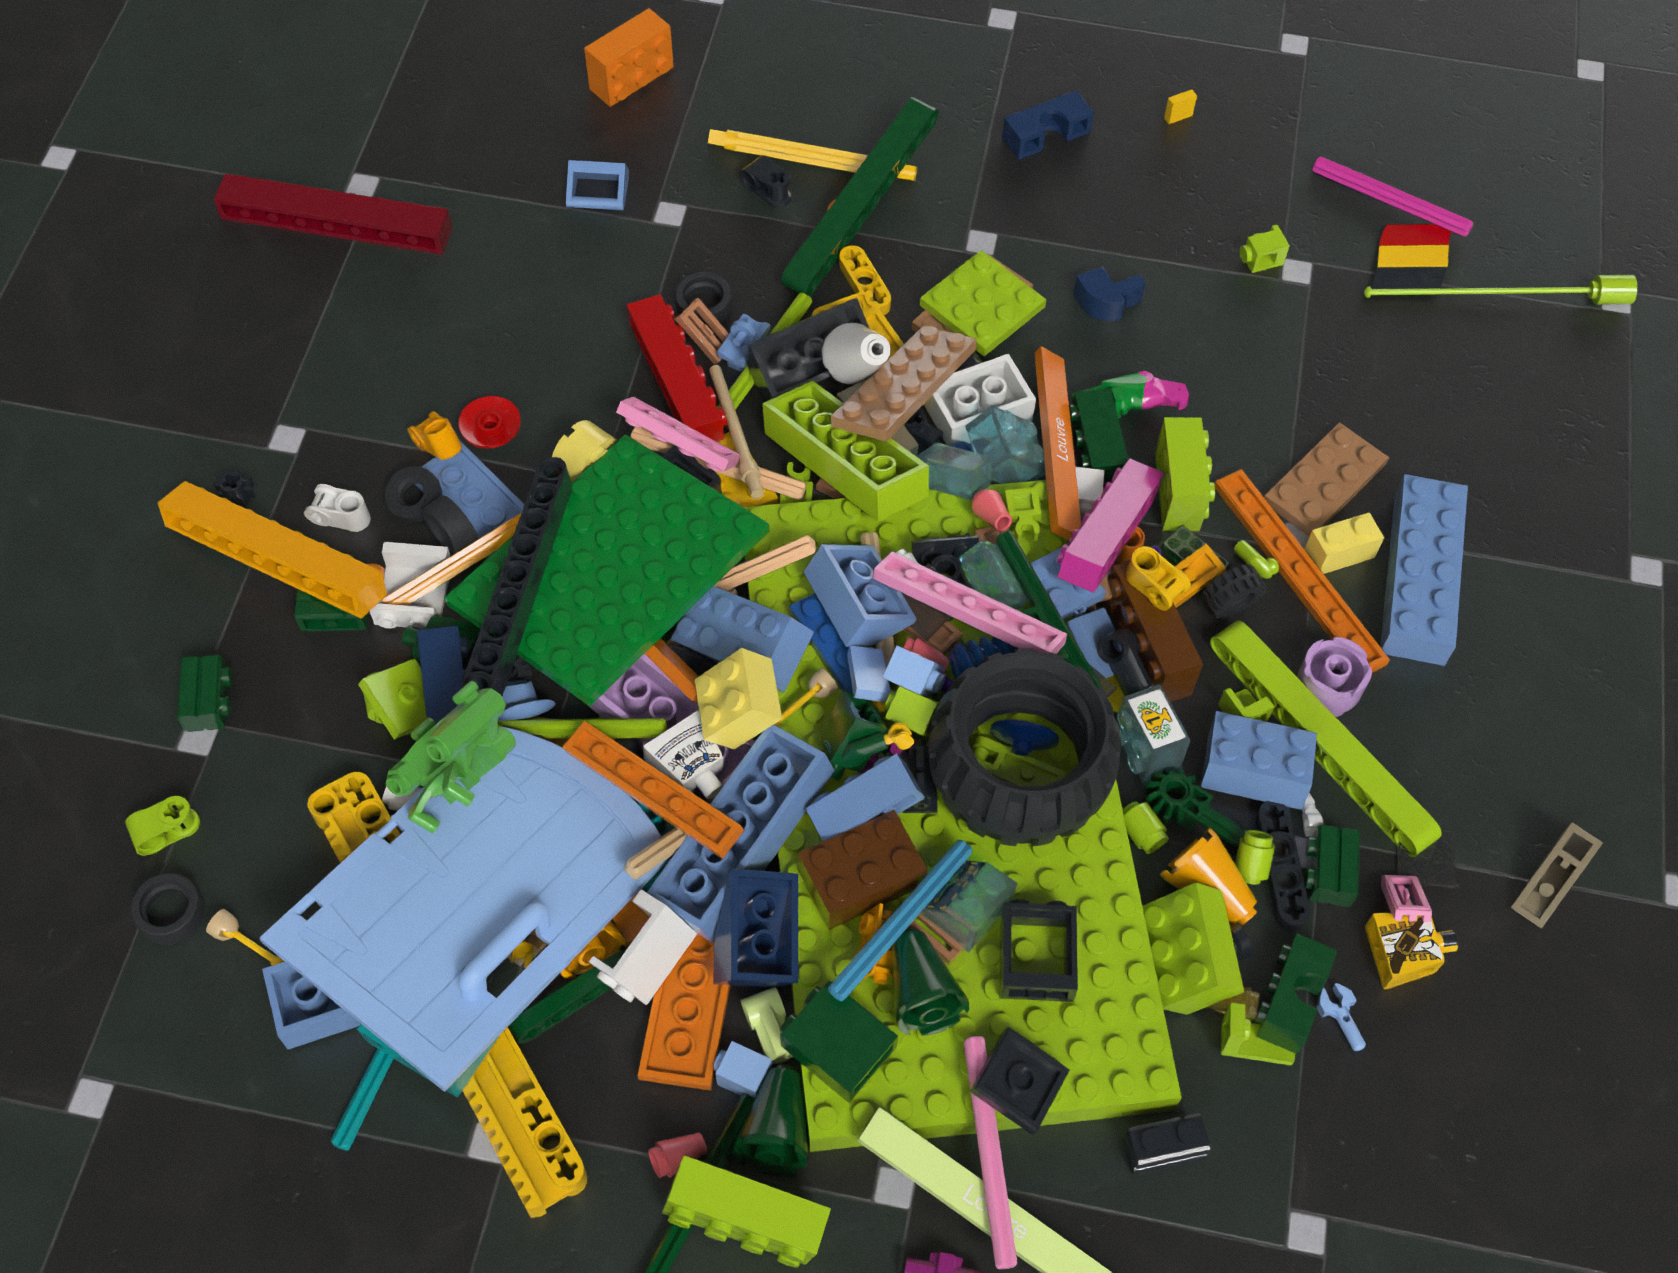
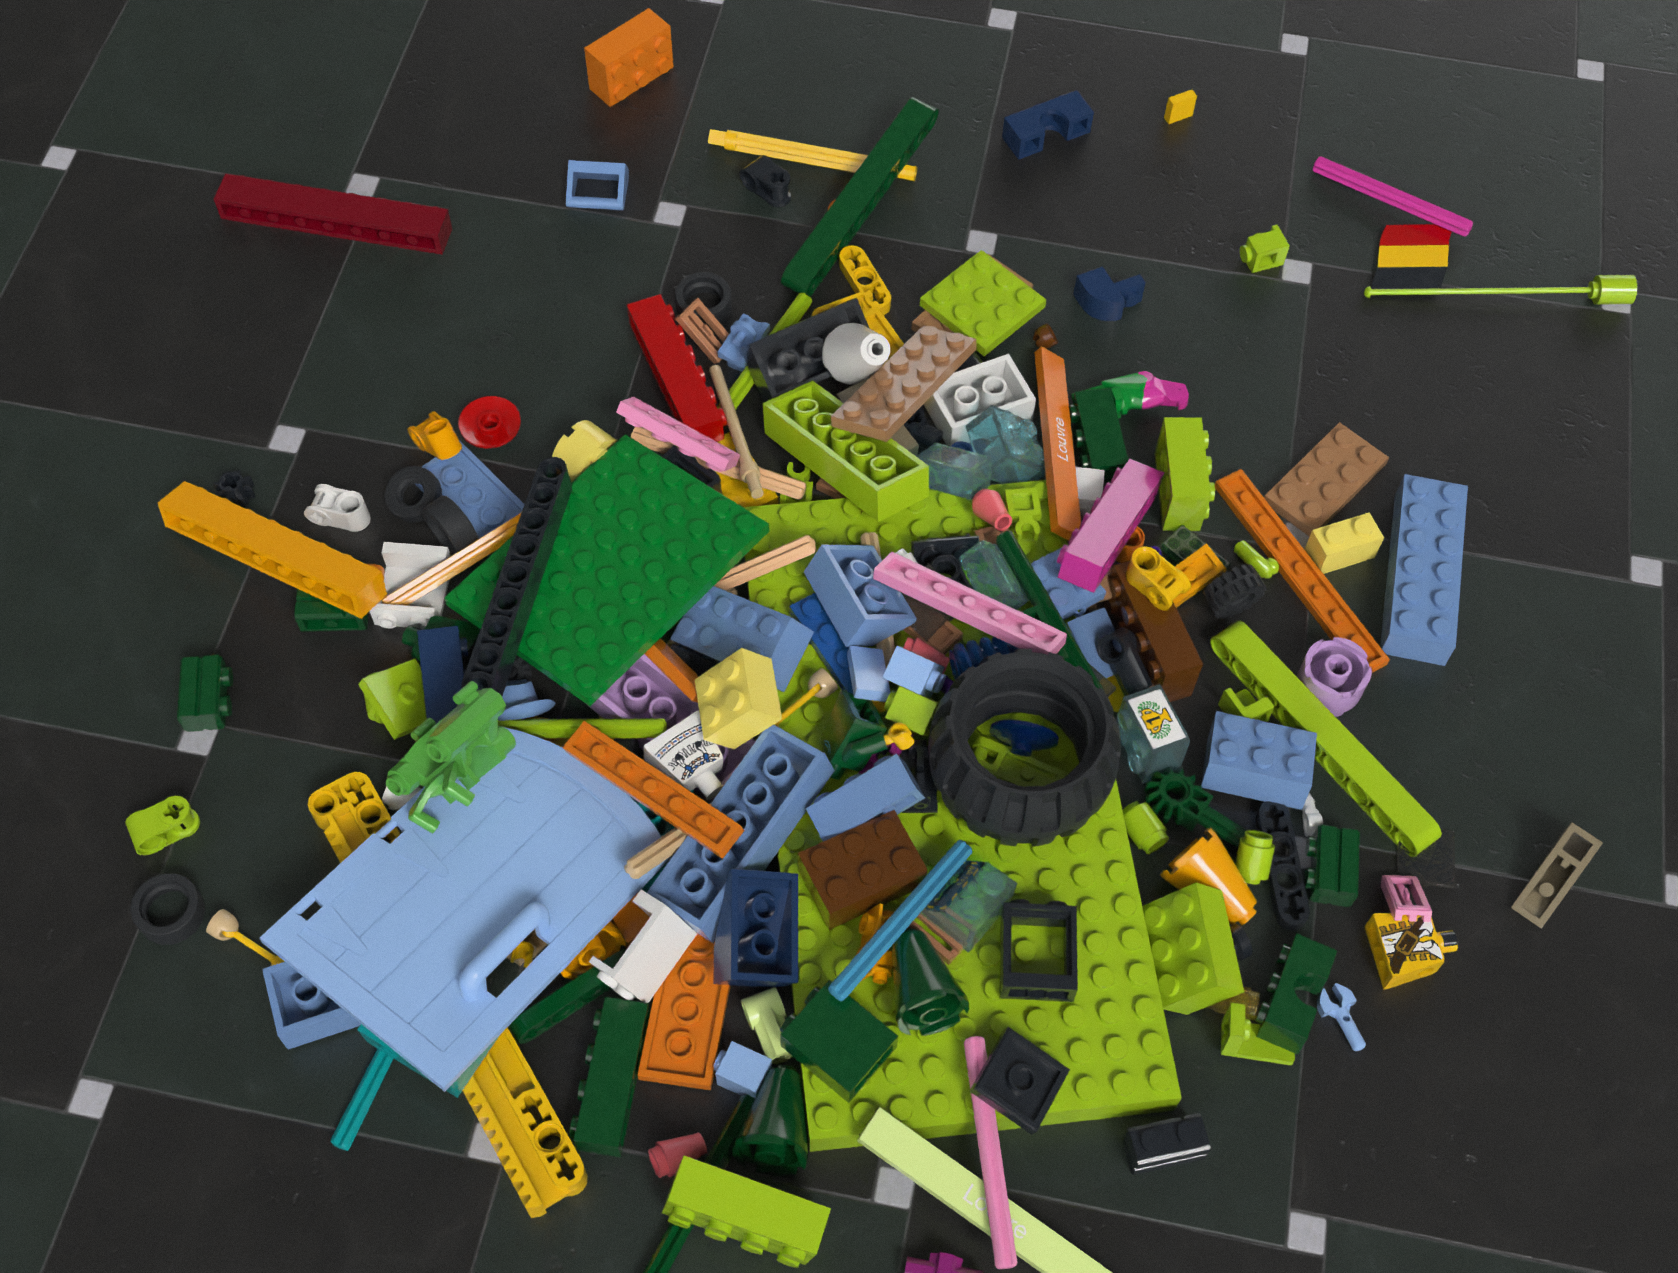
none -> dark green brick [569,997,650,1157]
none -> reddish brown hinge [1033,323,1058,349]

